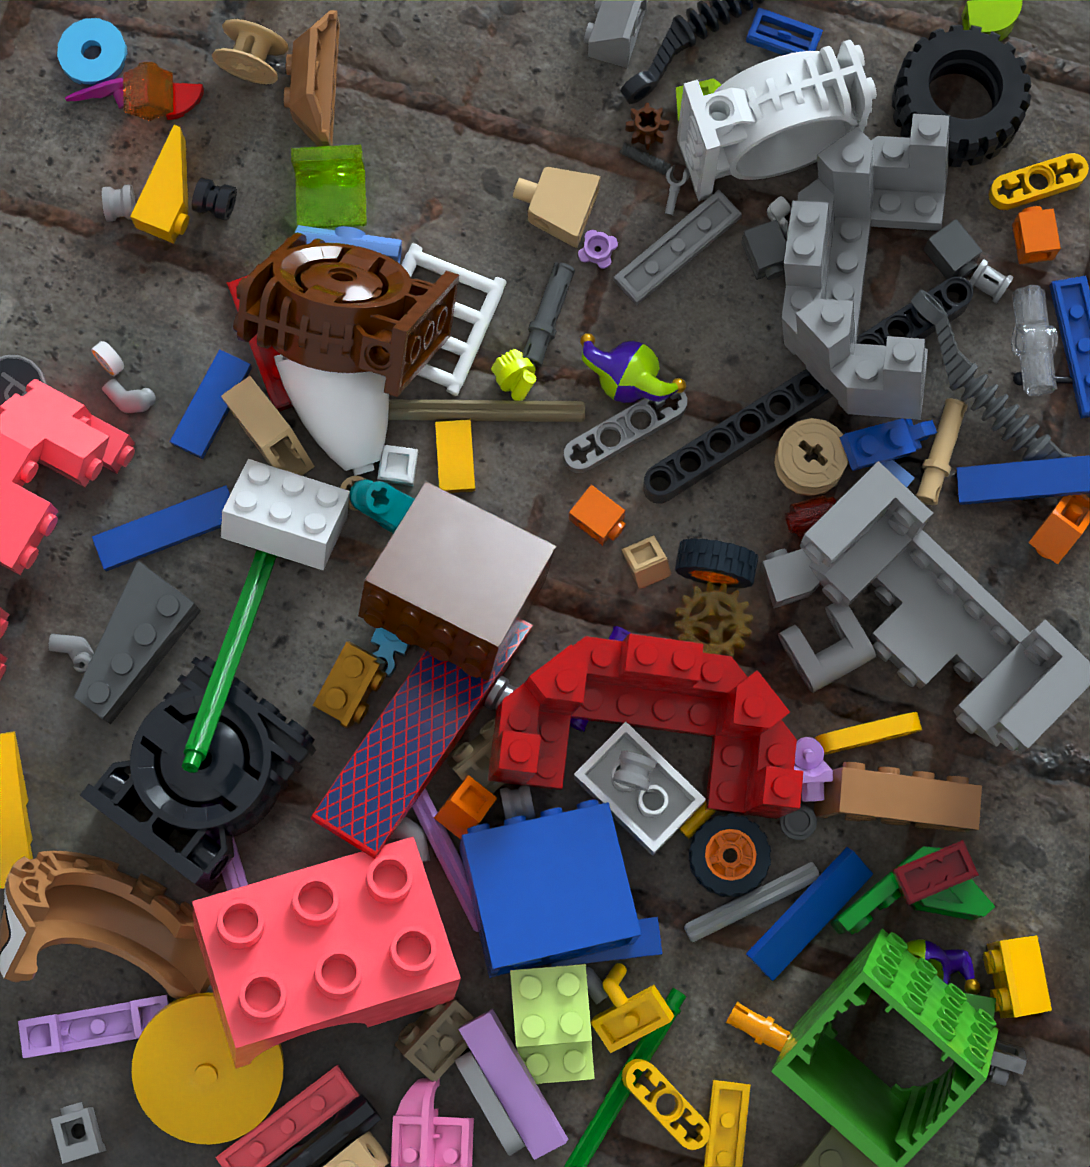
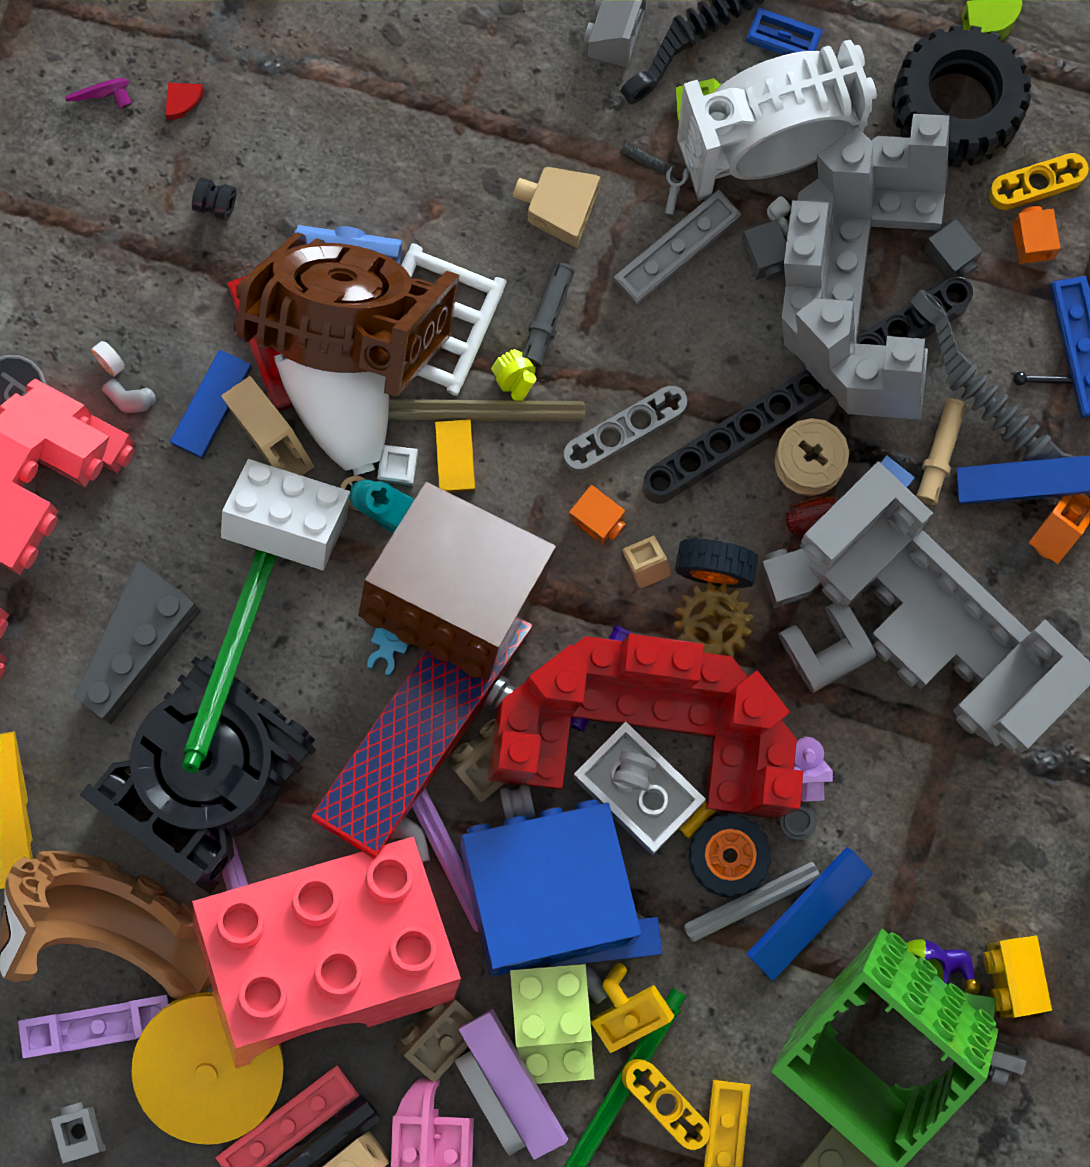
light grey arm [48,633,94,673] -> none
medium azure tile [57,18,127,86] -> none
blue tile [92,485,230,572] -> none
light grey wheel [102,184,136,222] -> none
clear orange brick [123,62,173,121] -> none
yellow slope [130,125,190,244] -> none
tan piece [211,19,289,84] -> none
medium nougat wedge [284,10,340,154] -> none
clear neon green bracket [291,144,367,228] -> none
pearl gold bracket [313,641,387,728] -> none
orange brick [434,775,497,840] -> none
lavender plate [578,230,618,269] -> none
piece [580,333,686,403] -> none
reddish brown gear [625,102,669,150] -> none
light orange pin [726,1002,791,1052] -> none
medium nougat wedge [814,762,982,832] -> none
yellow beam [815,712,922,755] -> none
green bracket [830,846,995,935] -> none
blue hinge [839,418,937,471] -> none
dark red plate [892,840,979,906] -> none
light grey bush [969,259,1014,304] -> none
clear piece [1011,285,1058,396] -> none

